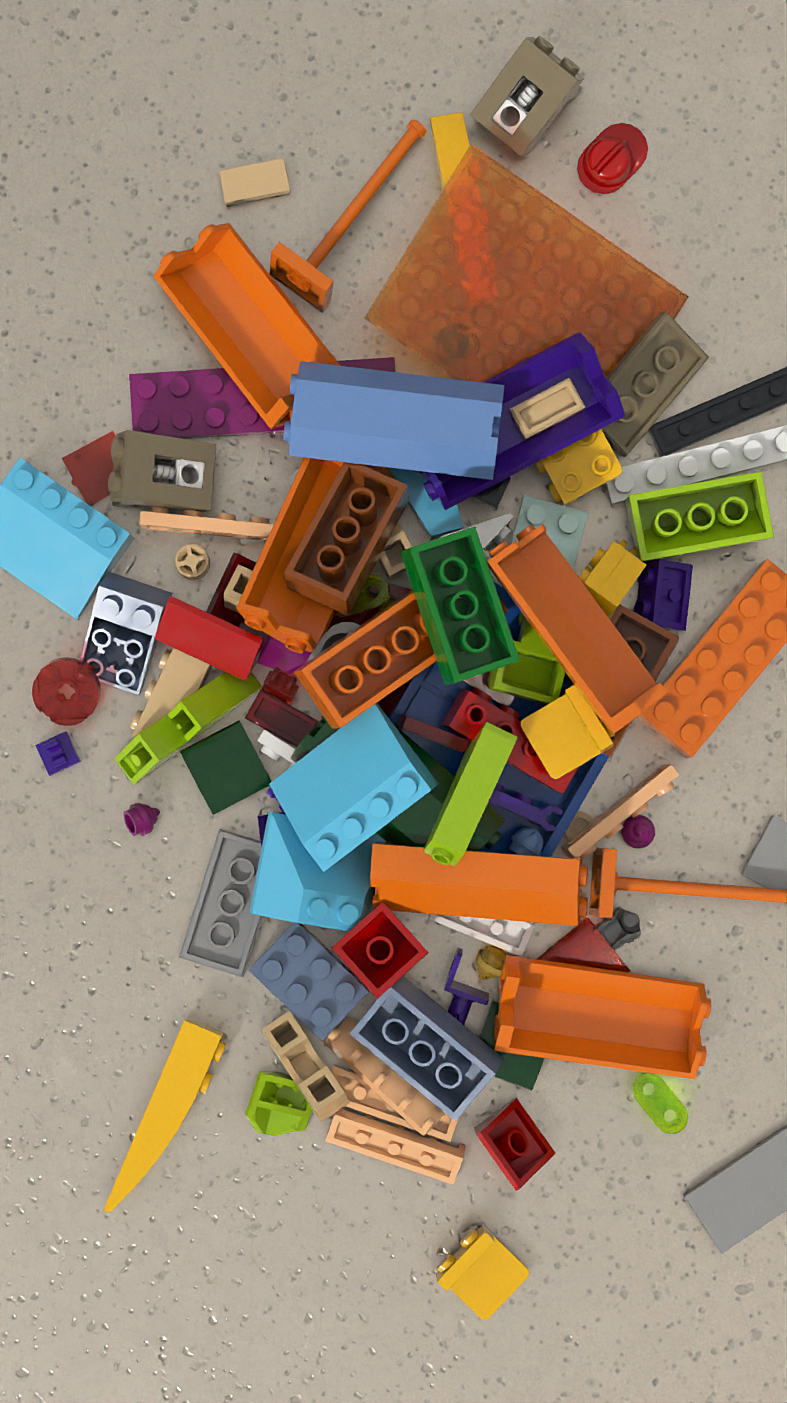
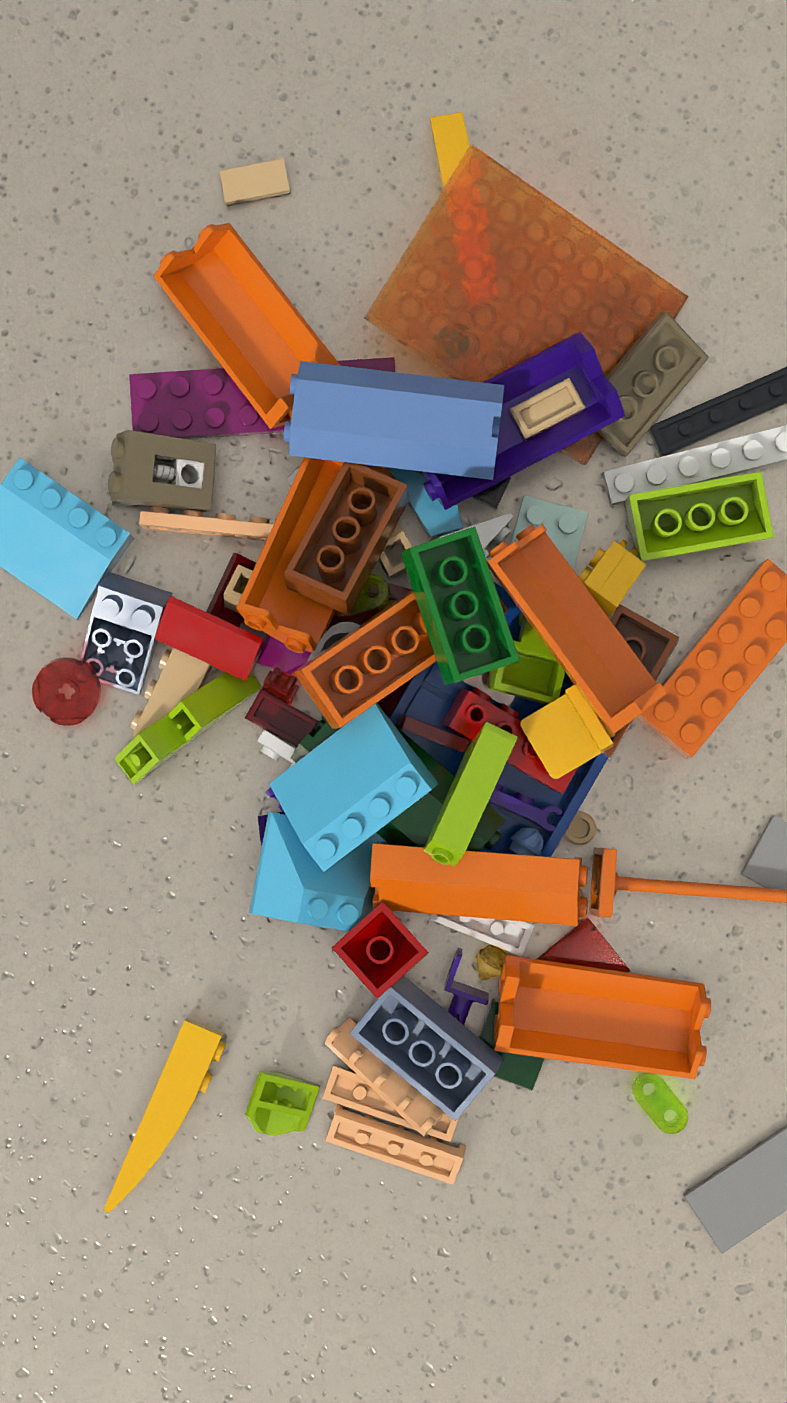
dark purple tile [35,731,81,776] -> none
clear red piece [62,431,116,506] -> none
magenta plate [123,803,160,836] -> none
tan wheel [175,544,210,580] -> none
light grey tile [179,829,262,978] -> none
dark green slope [180,720,272,815] -> none
sand blue brick [249,922,369,1041] -> none
tan arch [261,1011,349,1122] -> none
orange tile [270,119,427,313] -> none
yellow bracket [436,1225,529,1320] -> none
dark tan brick [470,36,584,156] -> none
red slope [474,1098,556,1191] -> none
yellow bracket [535,429,622,507] -> none
light nougat plate [561,764,679,860] -> none
red piece [577,123,648,194] -> none
dark grey arm [597,907,641,950] -> none
magenta plate [621,815,655,848] -> none
dark purple bracket [634,559,693,631] -> none

